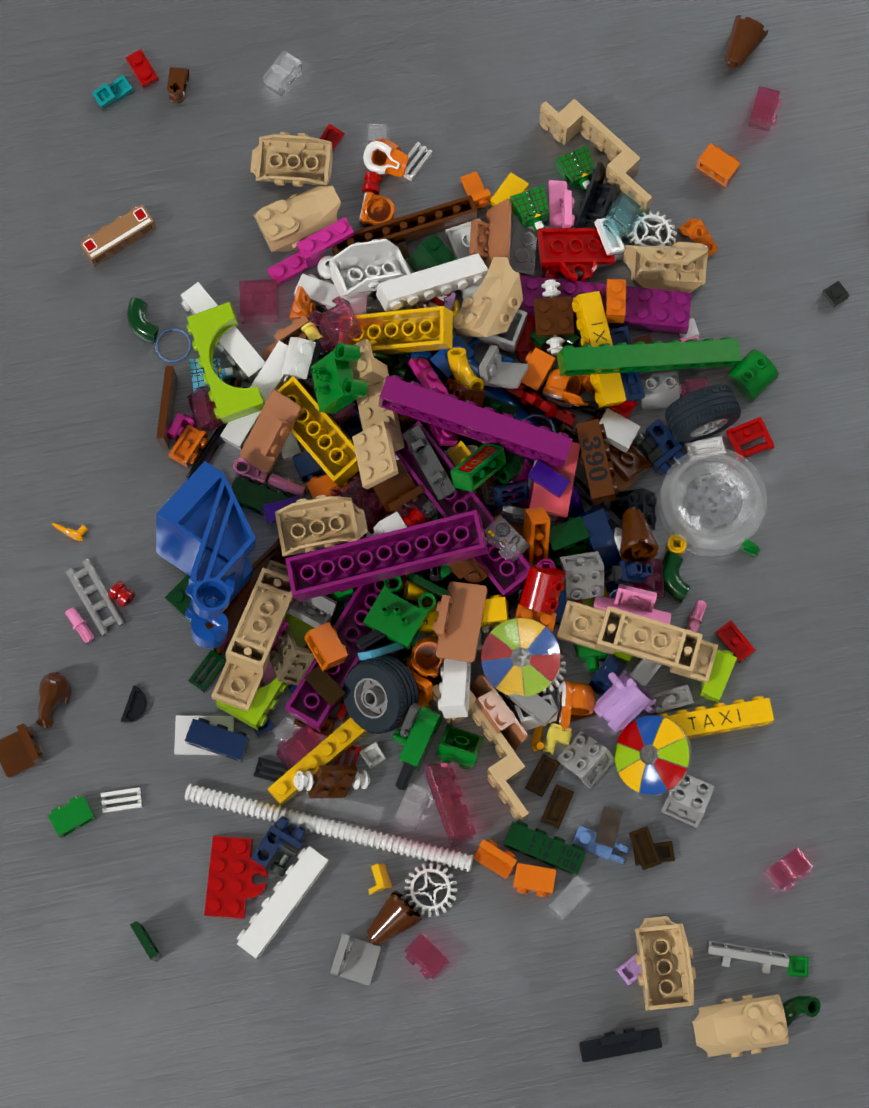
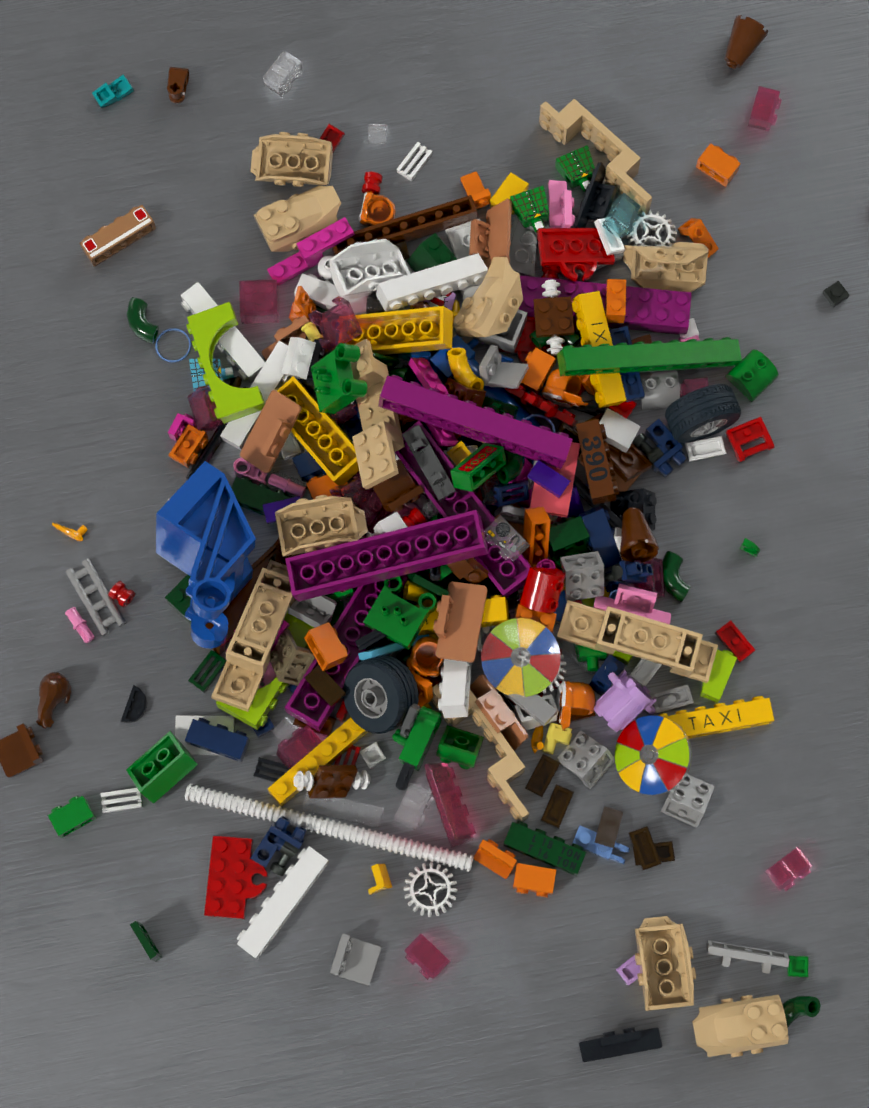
red plate [125,49,159,89] -> none
reddish brown tile [156,366,178,450] -> none
piece [363,138,409,177] -> none
reddish brown cone [367,890,422,945] -> none
clear tile [549,877,590,920] -> none
clear wheel [658,448,767,557] -> none
yellow wheel [666,534,687,556] -> none
bright pink axle [686,600,707,633] -> none
none -> green slope [126,731,198,804]

